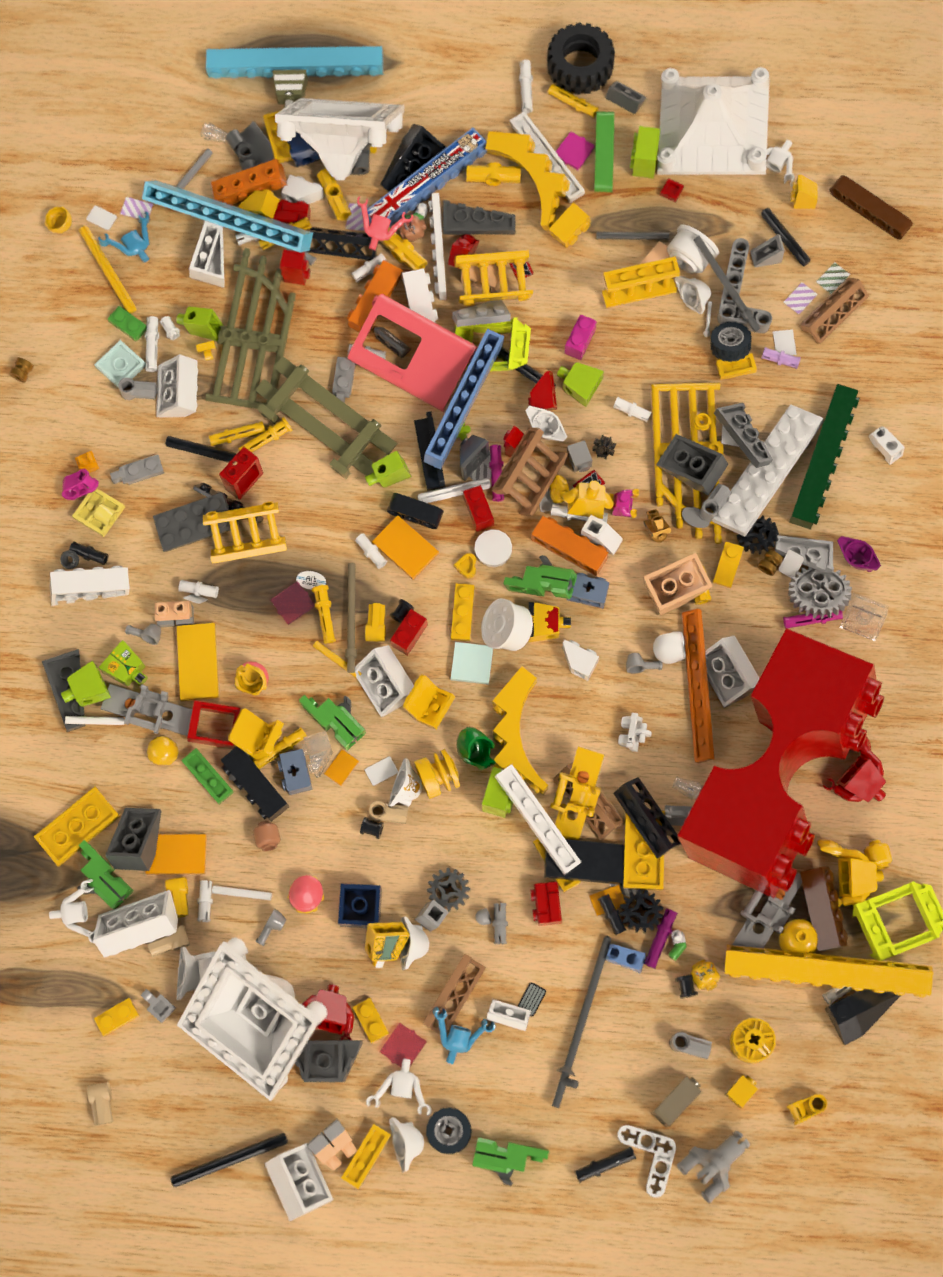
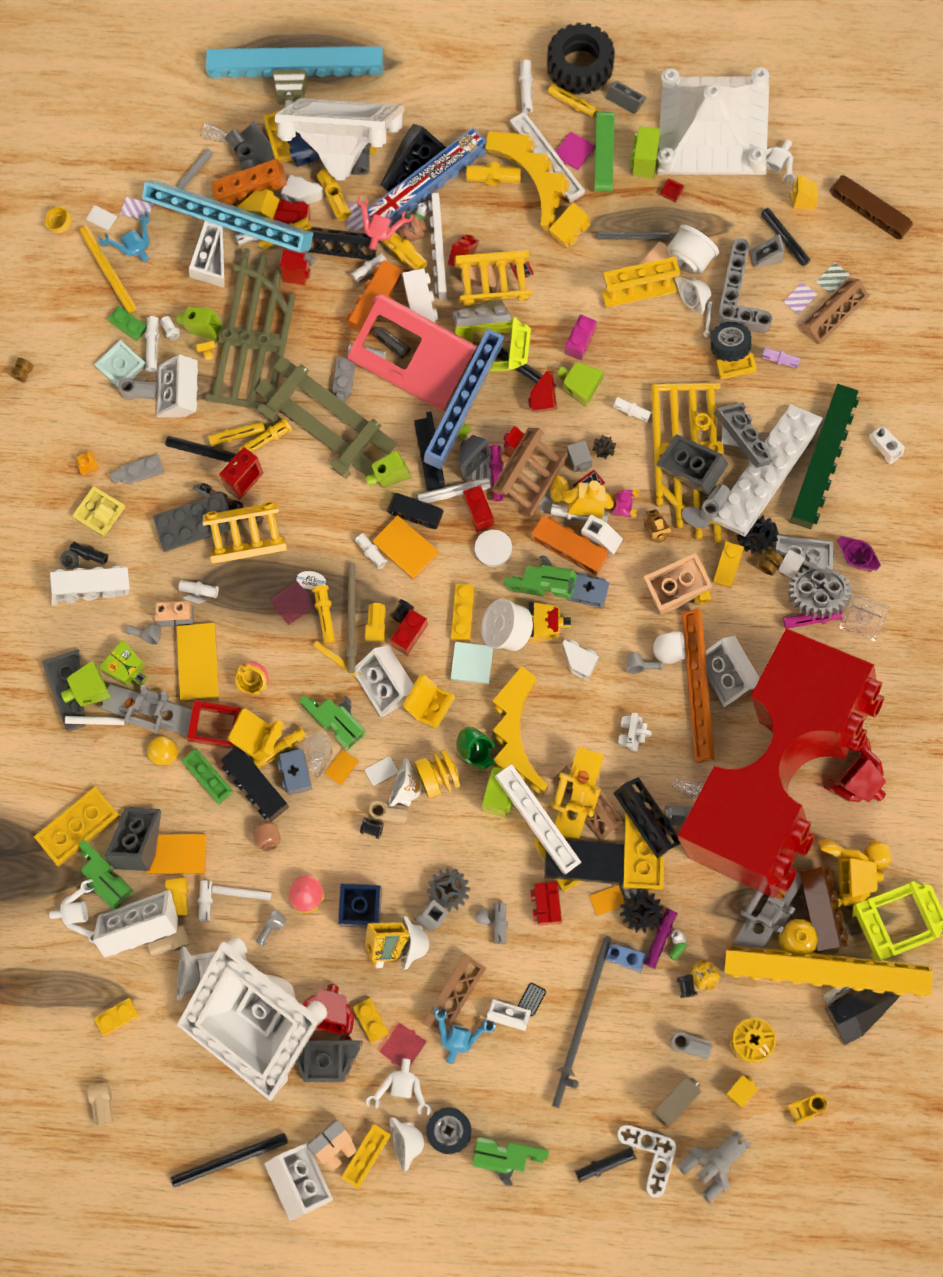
dark pink piece [62,469,99,500] -> none
light grey plate [141,989,176,1023] -> none
dark grey wing [443,200,515,235] -> none
yellow tile [453,553,476,579] -> none
white hat [526,406,567,442] -> none
black pin [598,894,626,935] -> none
dark grey bar [693,236,761,332] -> none
white sticker [773,330,797,355] -> none

